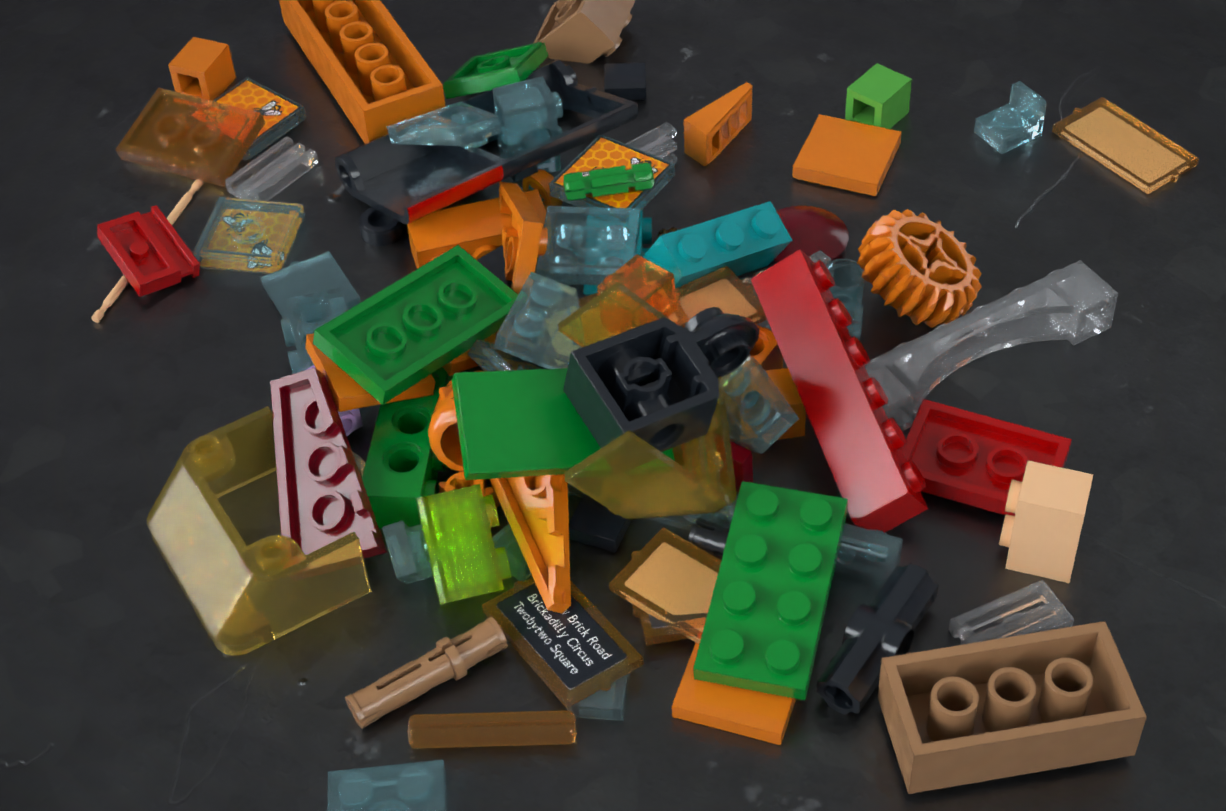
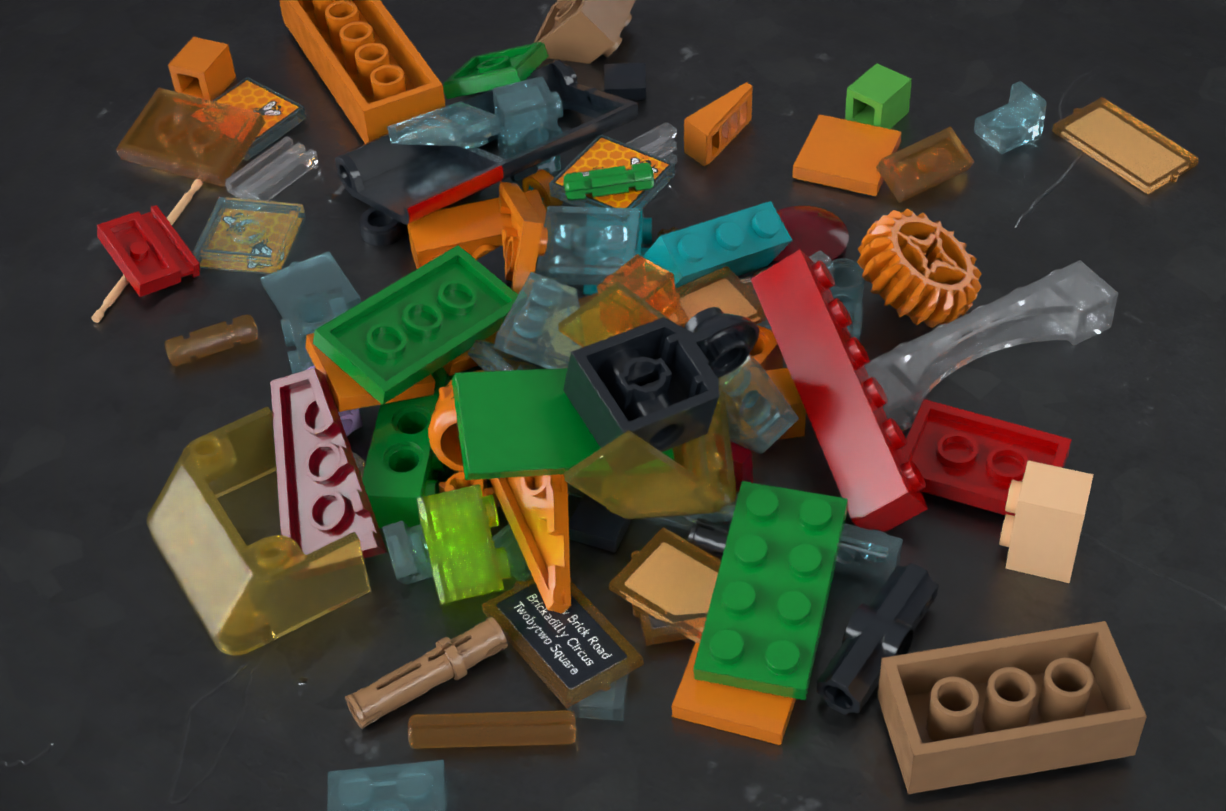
clear tile [948,580,1074,645] -> none
none -> clear orange axle [164,314,258,366]
none -> clear orange plate [876,127,975,203]

